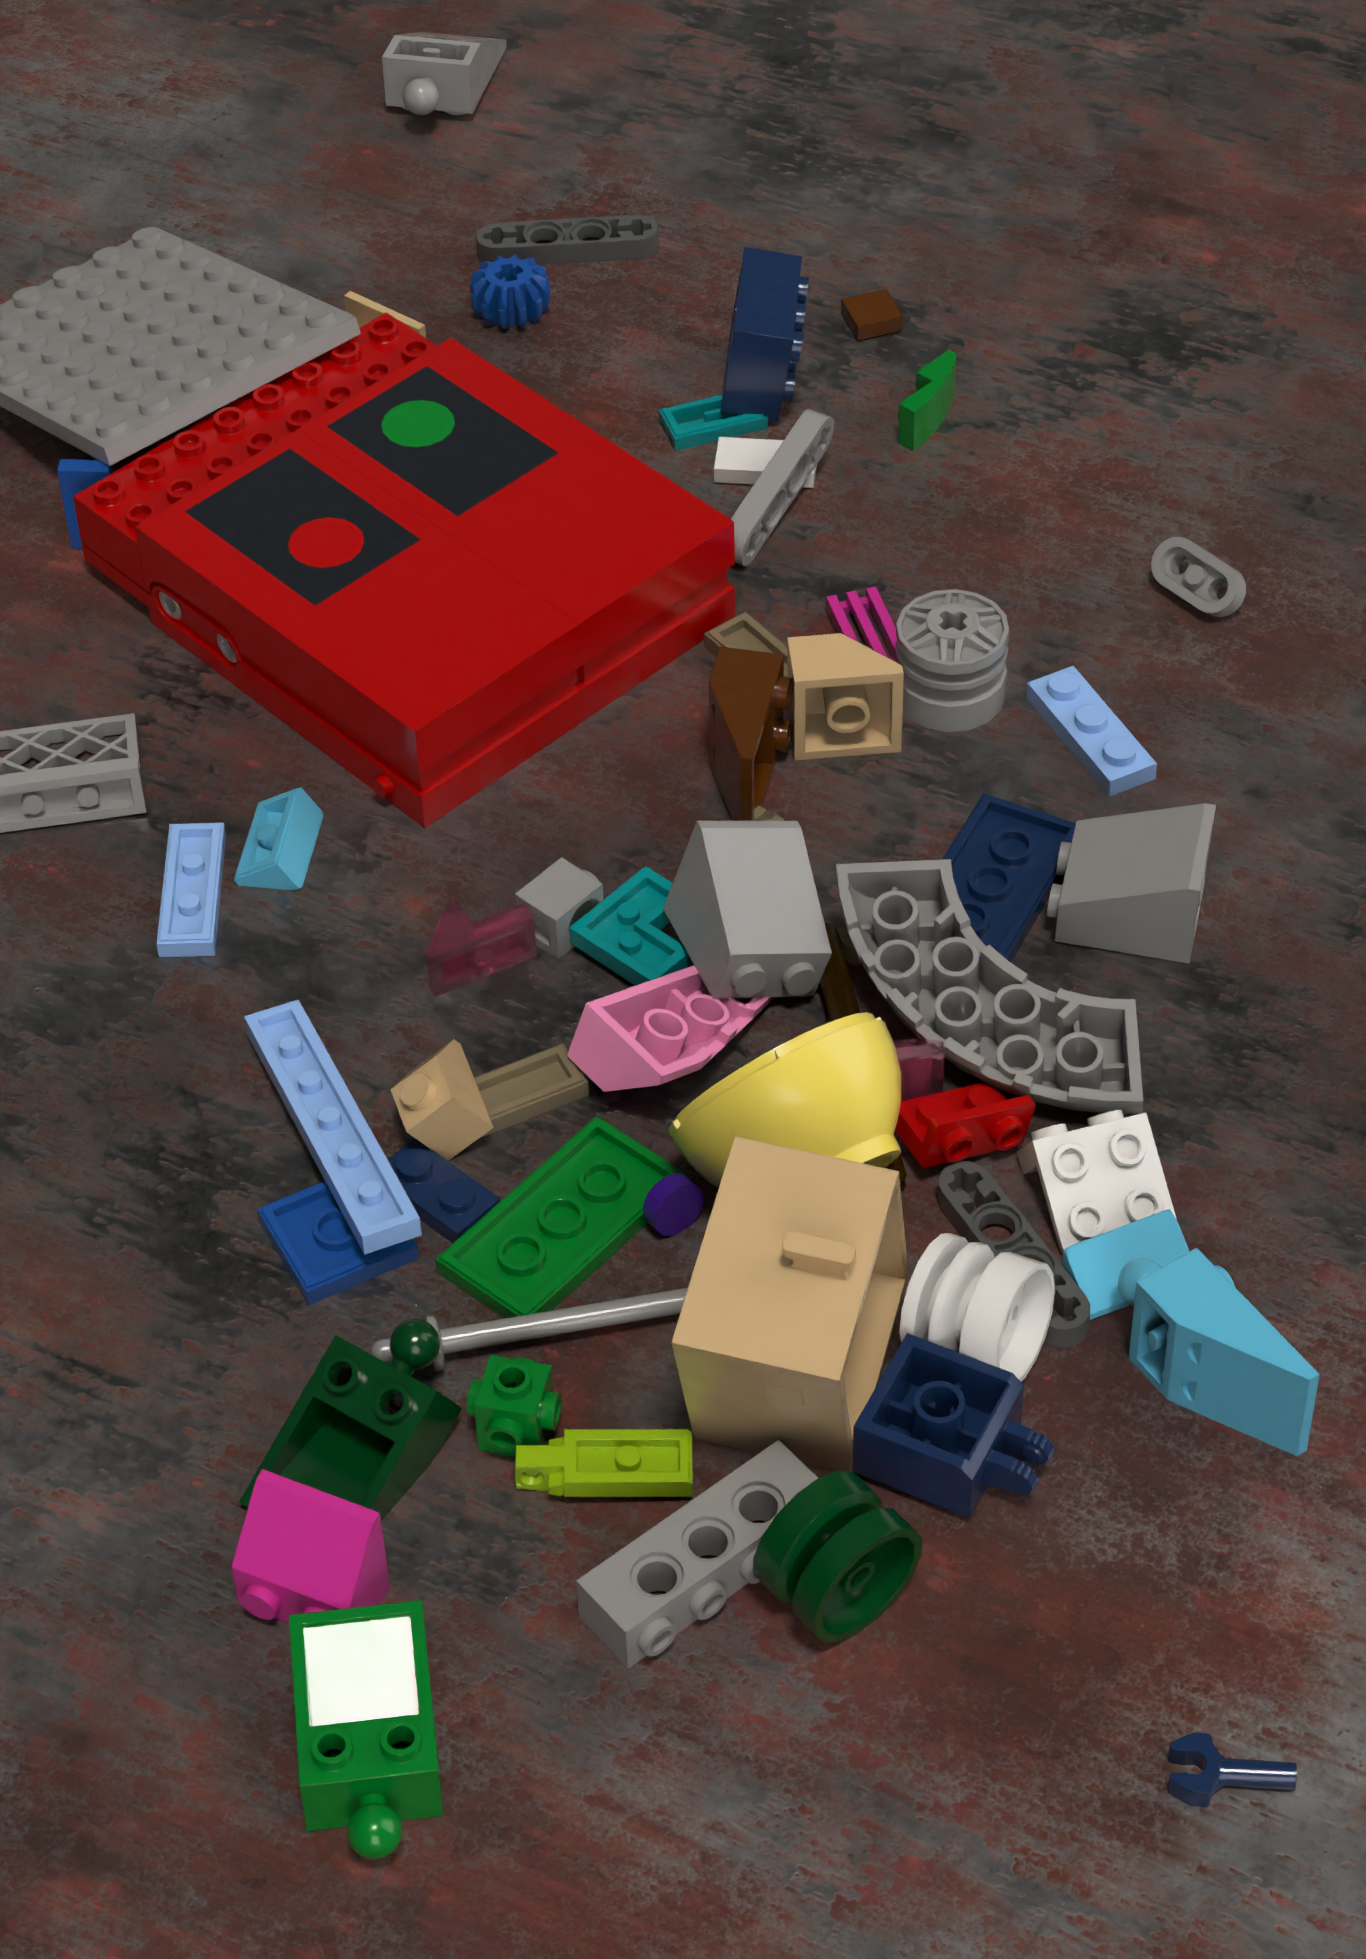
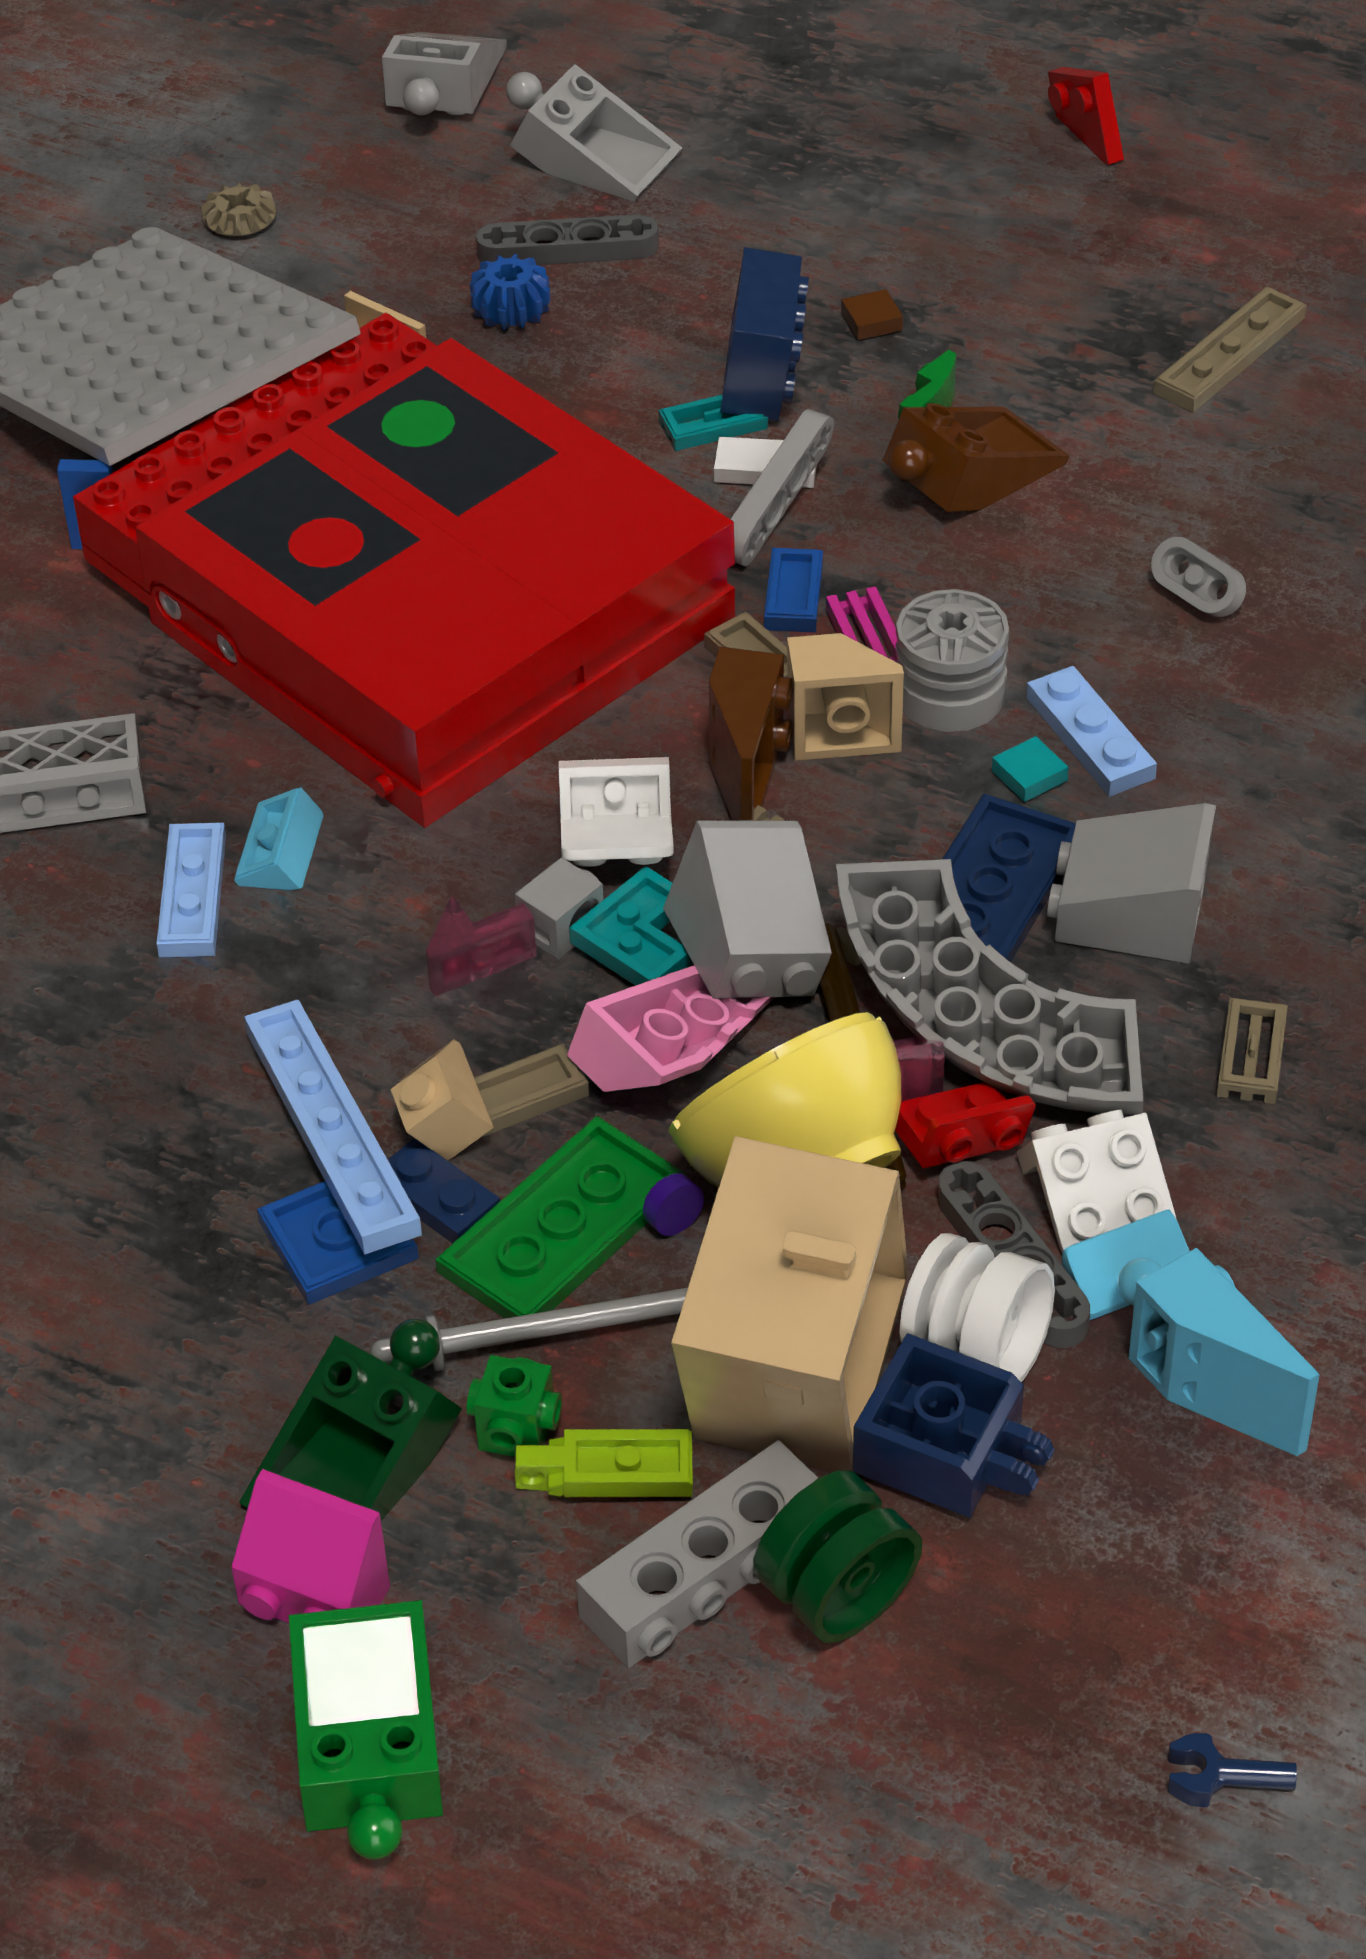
none -> dark tan gear [201,182,276,236]
none -> light grey slope [506,64,682,202]
none -> white bracket [559,757,674,867]
none -> blue tile [764,548,823,633]
none -> reddish brown slope [882,403,1070,512]
none -> teal tile [992,736,1069,802]
none -> red wing [1048,67,1124,165]
none -> dark tan tile [1153,287,1307,413]
none -> dark tan tile [1217,998,1288,1104]

